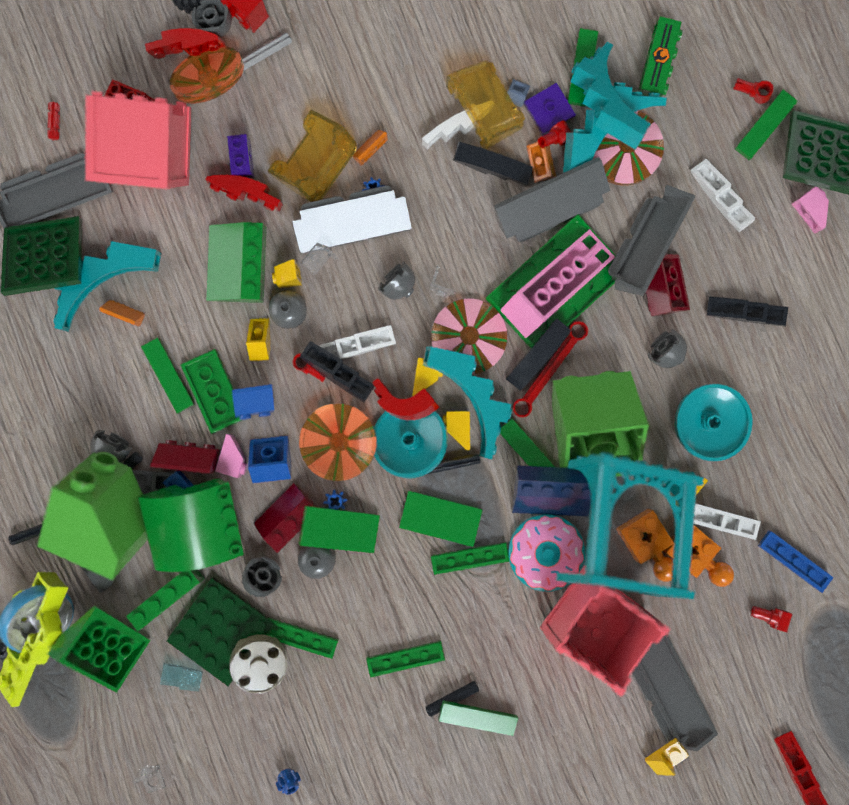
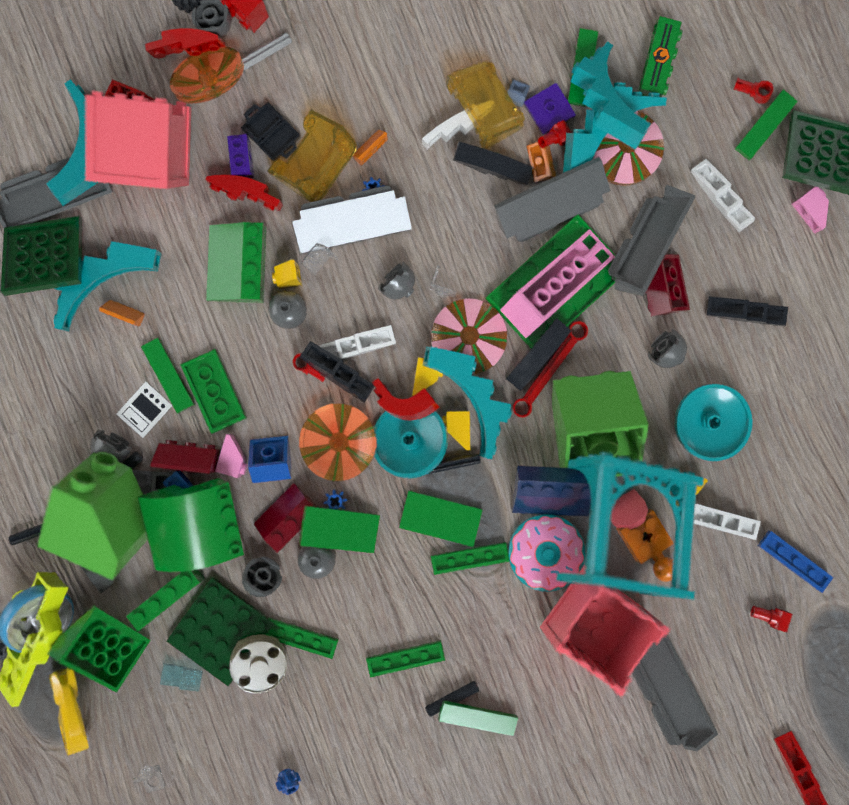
red axle [47,102,60,140] -> none
blue slope [232,384,274,420] -> none
yellow slope [246,318,271,361] -> none
green tile [500,418,555,467] -> none
yellow slope [645,738,689,776] -> none
orange brick [662,526,734,587] -> none
none -> teal arch [46,79,98,206]
none -> yellow animal [49,668,89,756]
none -> white sticker [117,382,172,438]
none -> black piece [241,102,301,163]
none -> coral tile [610,489,648,529]

